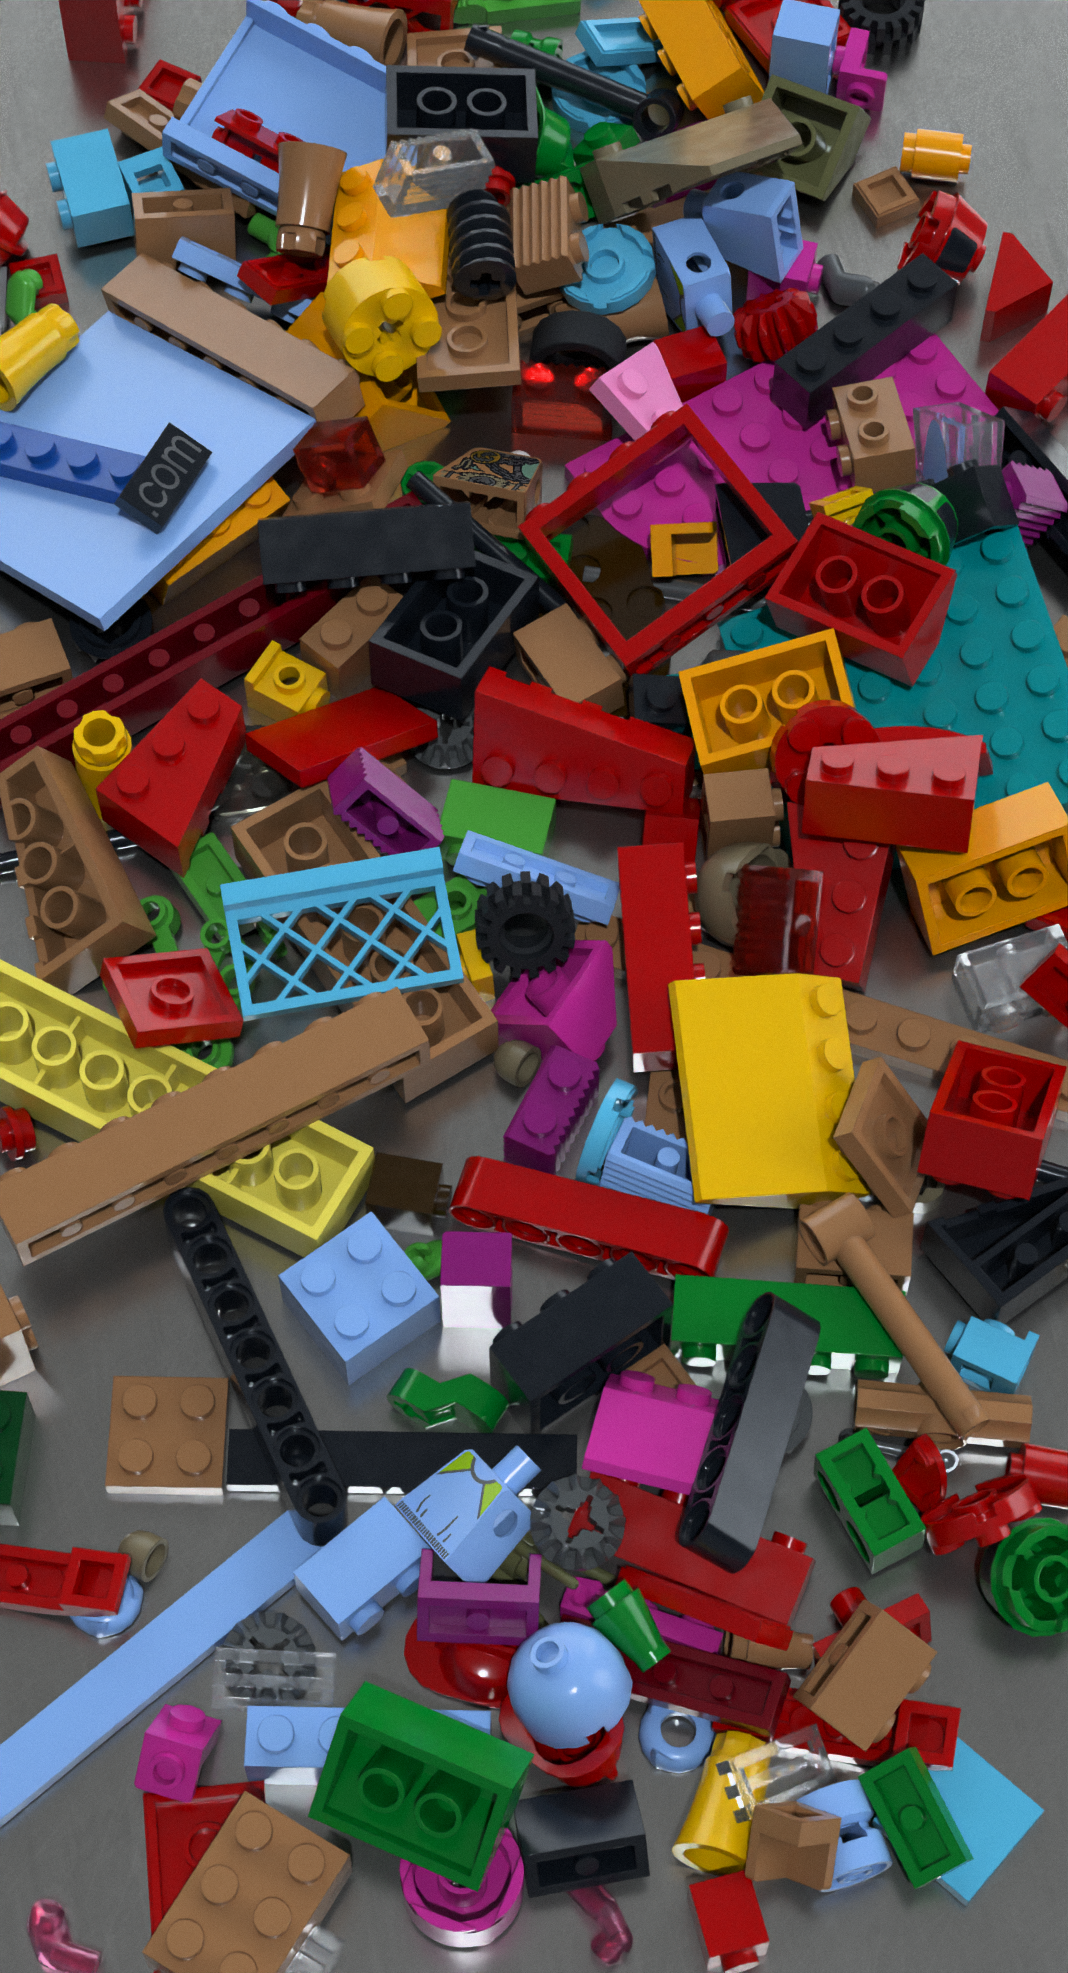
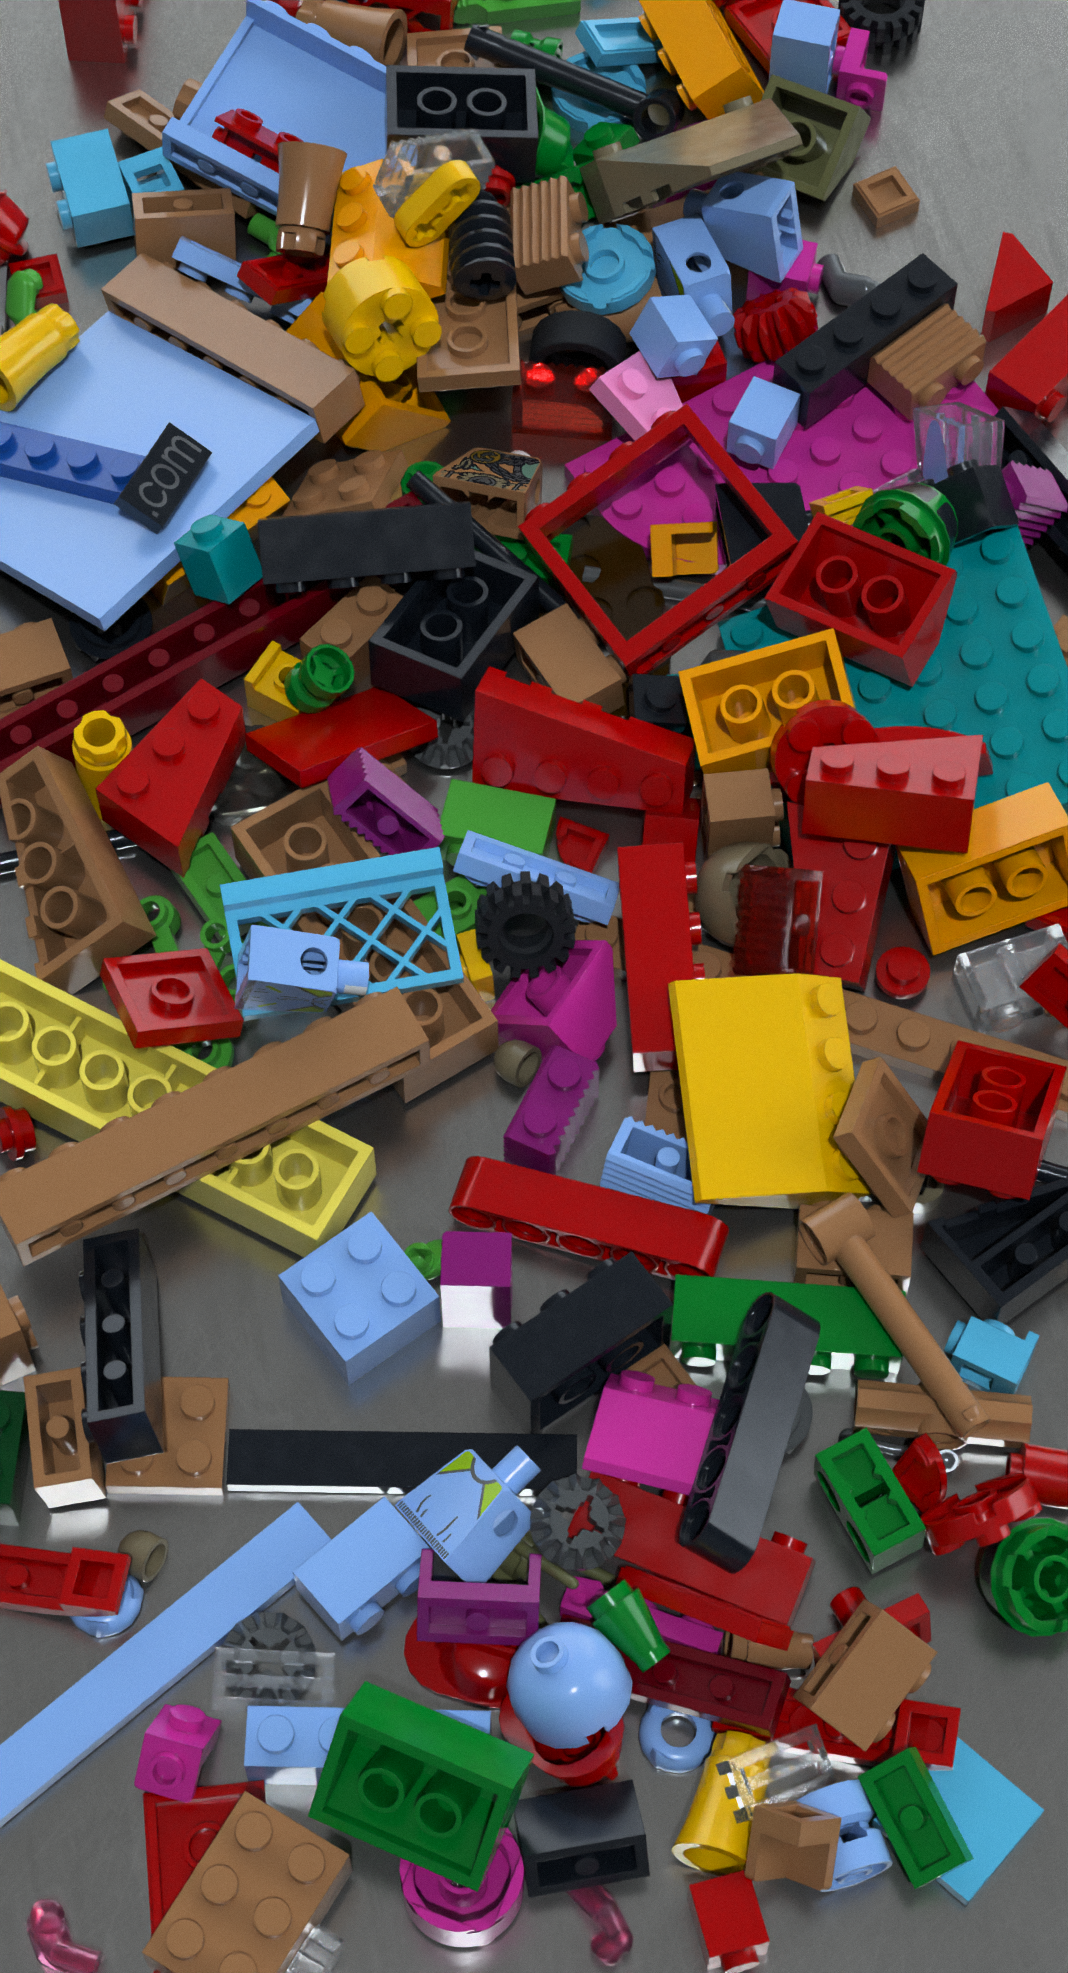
red tile [137,59,202,112] -> none
black beam [163,1187,348,1546] -> none
clear red brick [293,416,386,494] -> none
dark brown brick [365,1152,452,1236] -> none
green piece [386,1368,510,1433] -> none
medium azure tile [575,1078,639,1186] -> none
medium nougat brick [825,377,916,492] -> none
red cone [897,190,988,286] -> none
light orange brick [900,129,972,183] -> none
none -> medium nougat brick [23,1367,106,1508]
none -> black brick [79,1228,164,1464]
none -> teal brick [174,514,263,604]
none -> light blue torso [235,925,369,1013]
none -> green wheel [284,644,355,714]
none -> yellow beam [394,160,481,247]
none -> red tile [556,816,610,874]
none -> light blue brick [629,295,718,378]
none -> light blue brick [726,376,801,470]
none -> medium nougat brick [867,303,986,420]
none -> red plate [875,946,930,1000]

